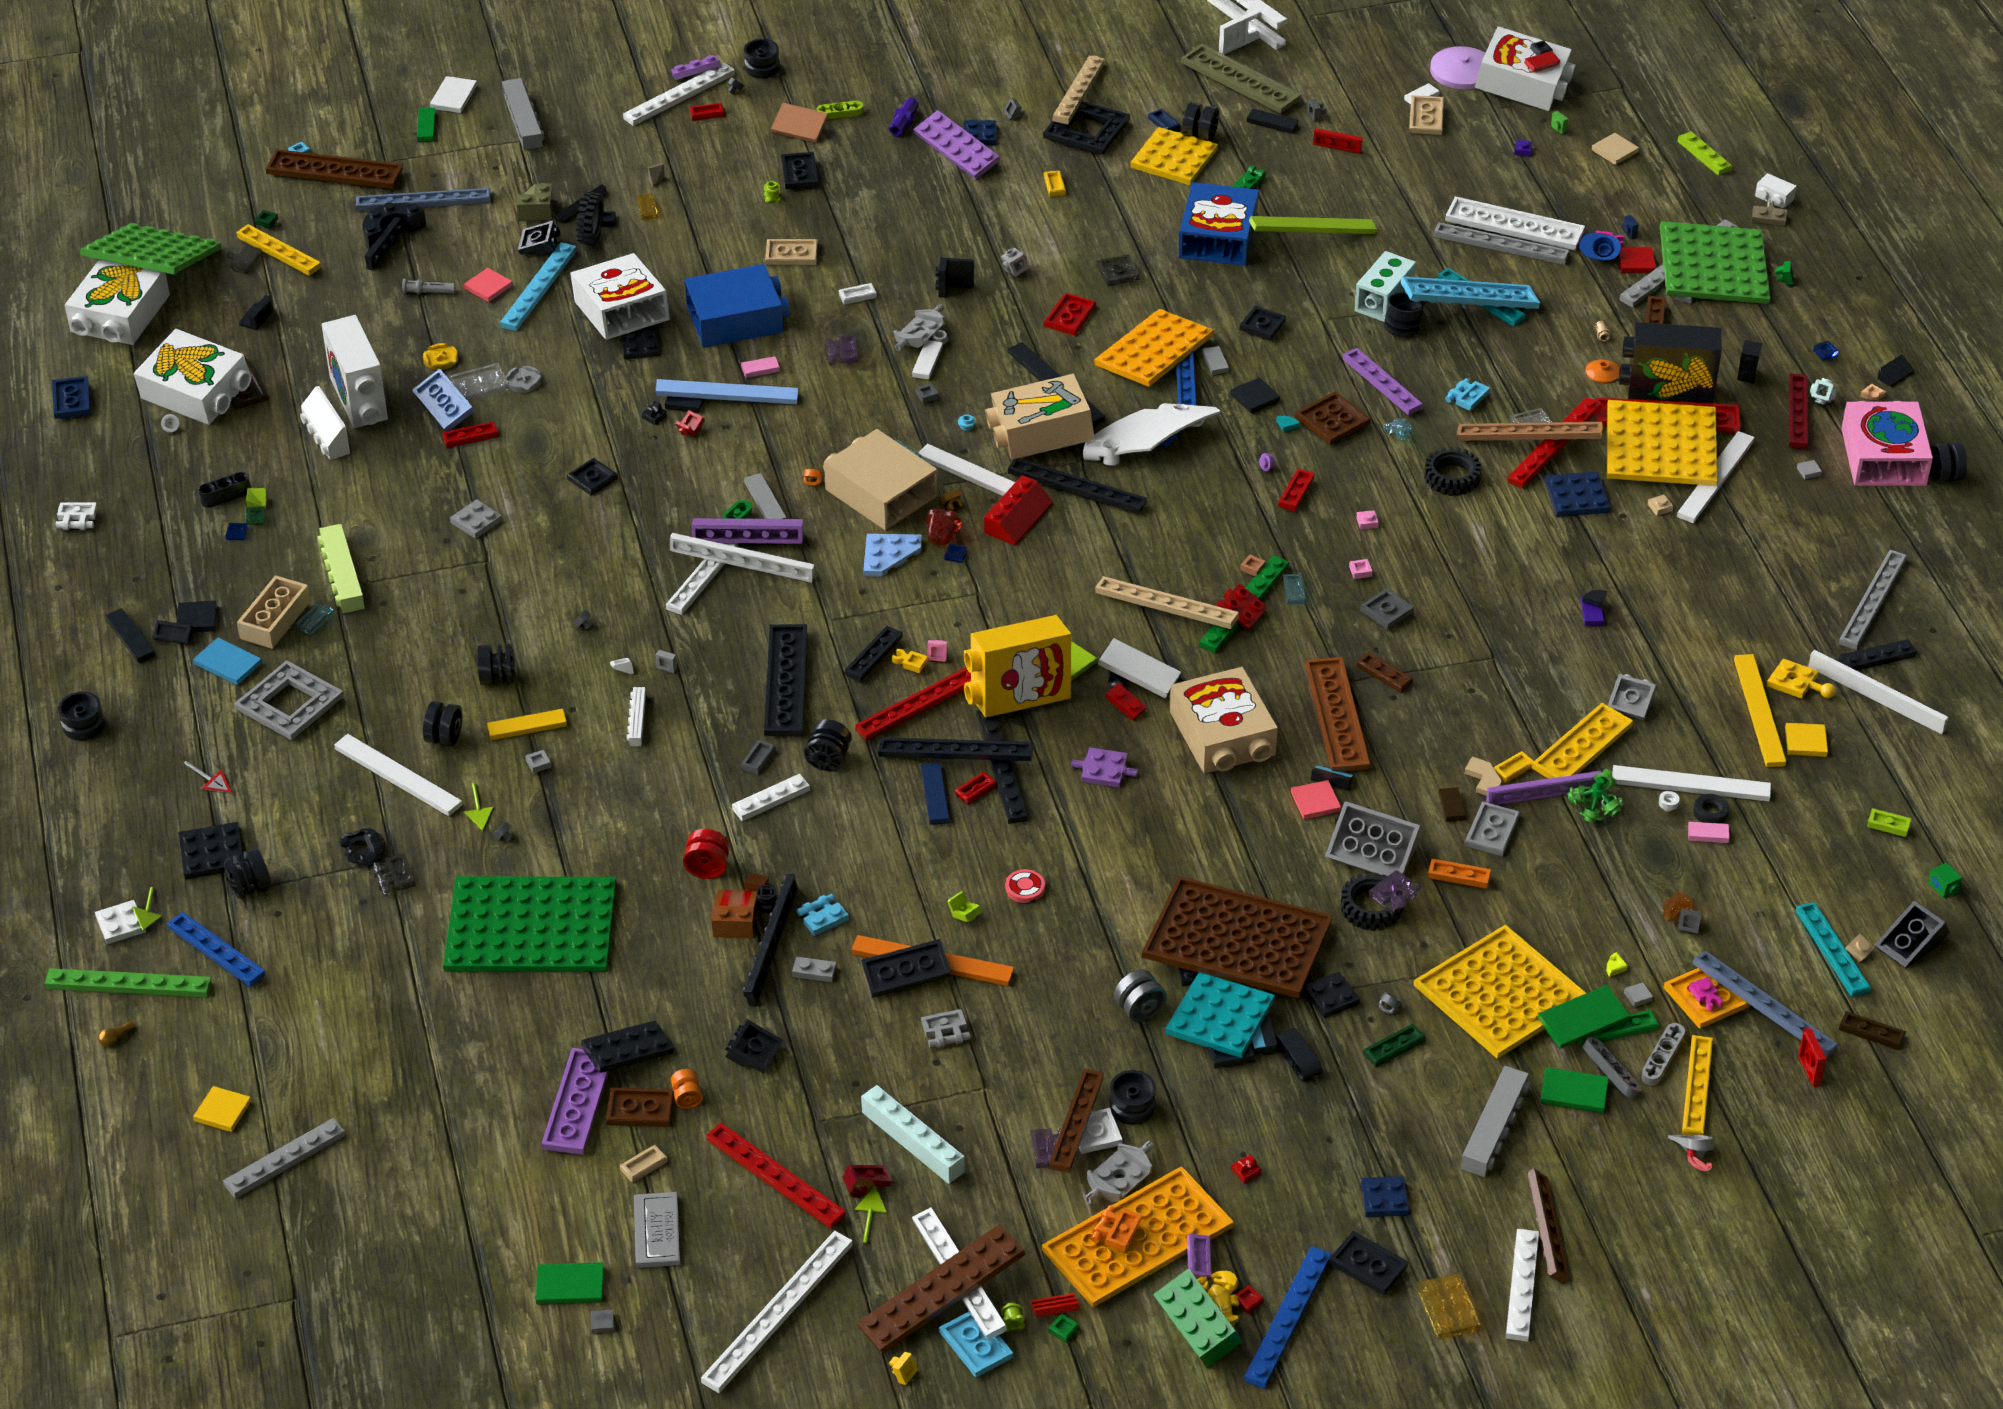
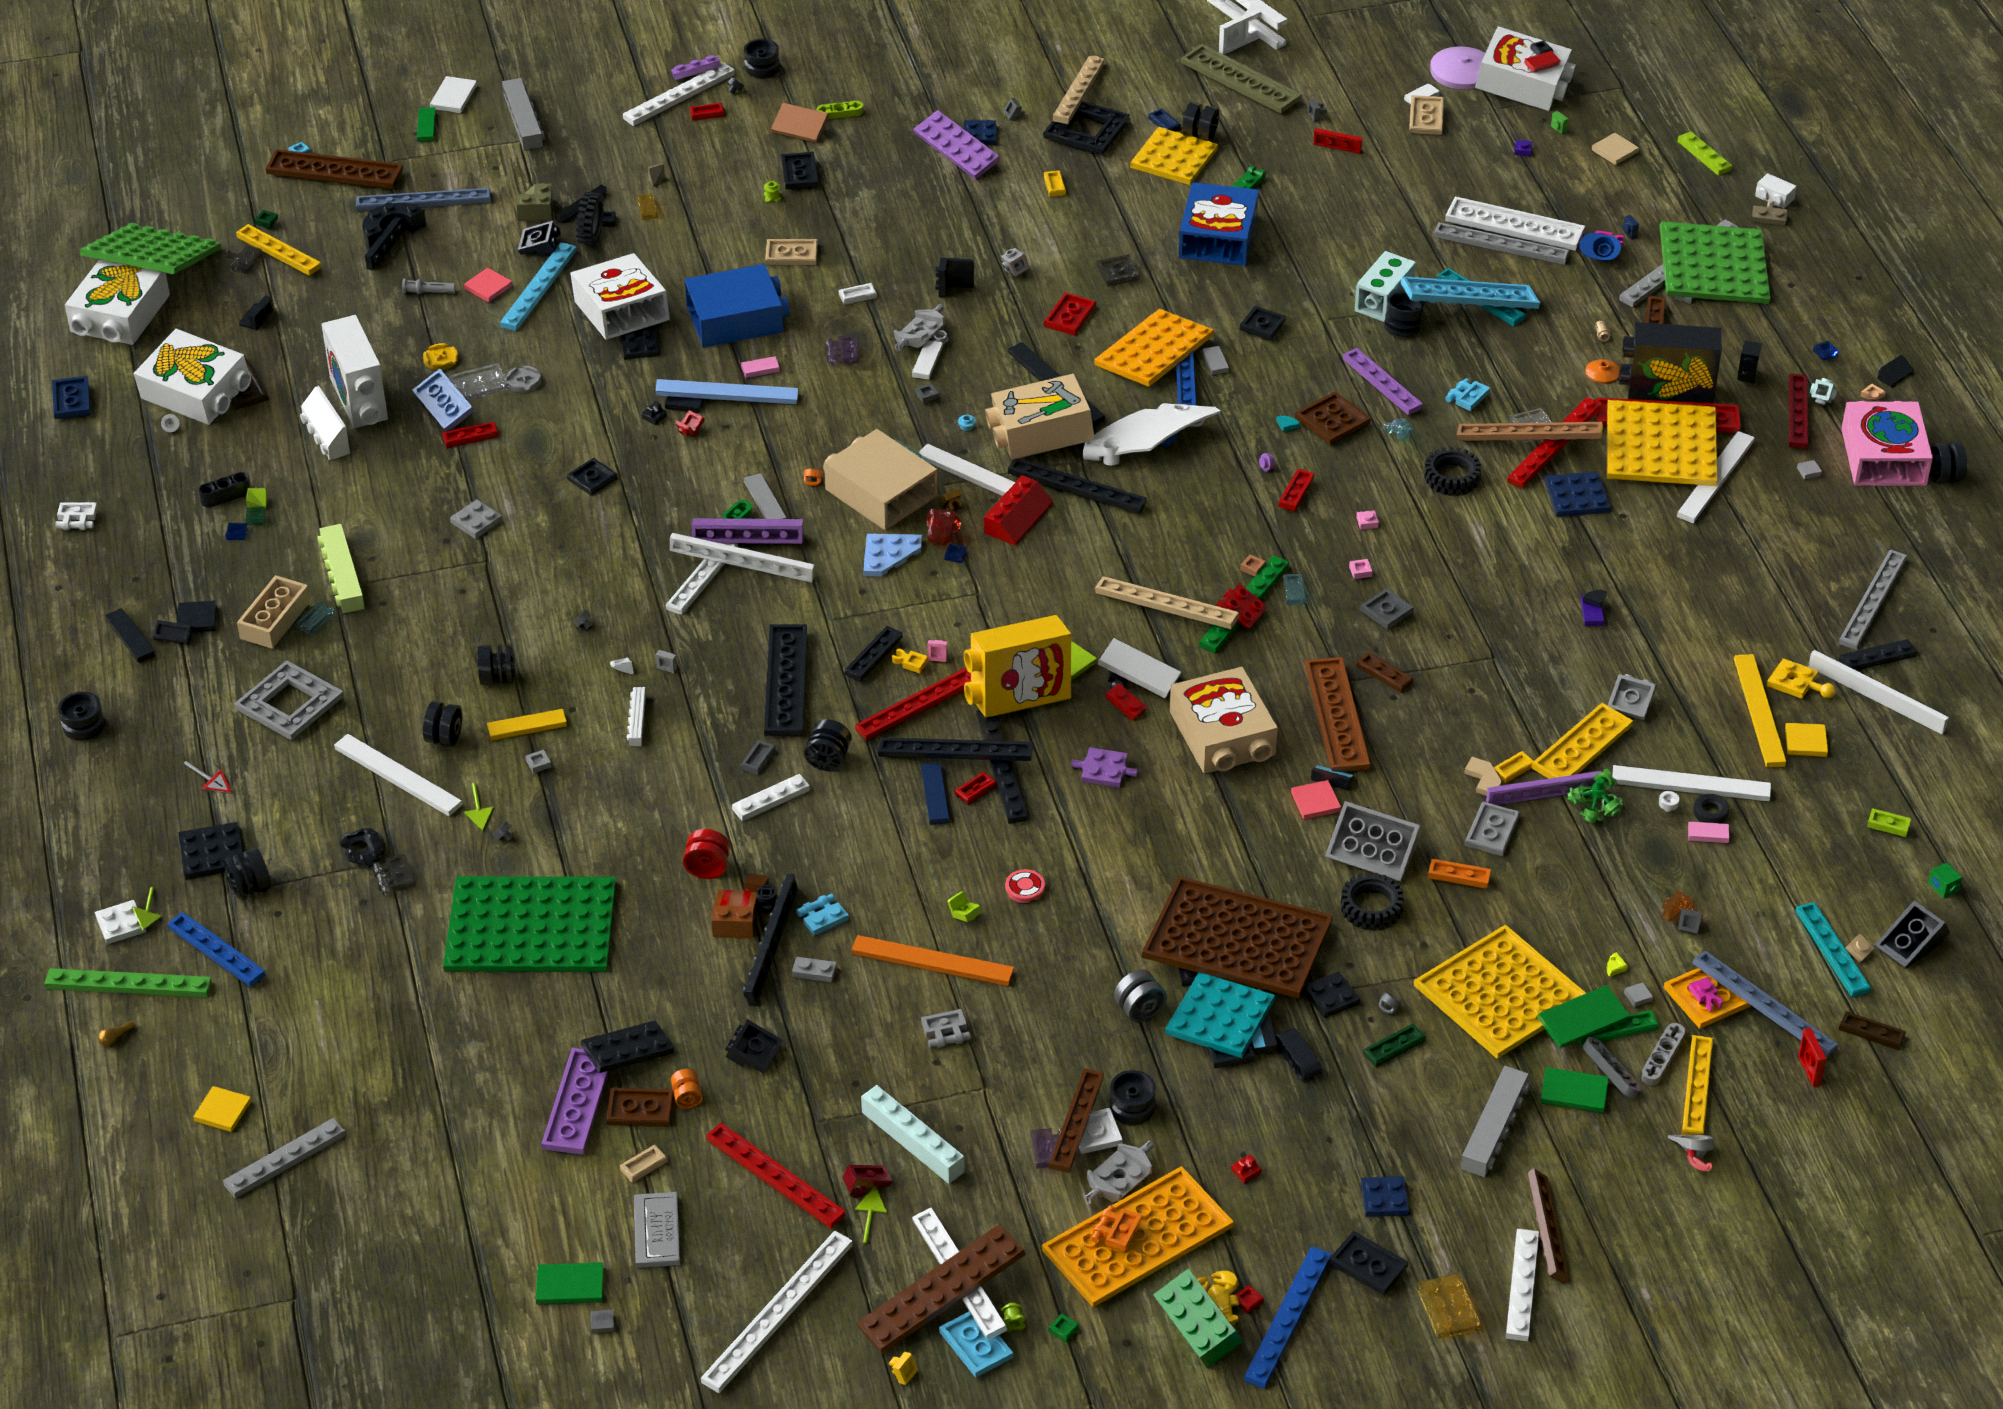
dark azure tile [193,638,262,685] -> none
black plate [861,939,951,998] -> none
dark purple piece [889,97,919,137] -> none
red tile [1031,1293,1079,1318] -> none
medium lavender plate [1187,1234,1212,1280] -> none
black tile [1231,377,1280,413] -> none
black tile [1247,109,1298,134] -> none
lime tile [1249,216,1377,234] -> none
clear purple plate [1369,870,1422,911] -> none
dark brown tile [1438,787,1466,822] -> none
red tile [1618,247,1656,273] -> none
tan plate [1648,495,1673,516] -> none
green tile [1776,261,1794,286] -> none

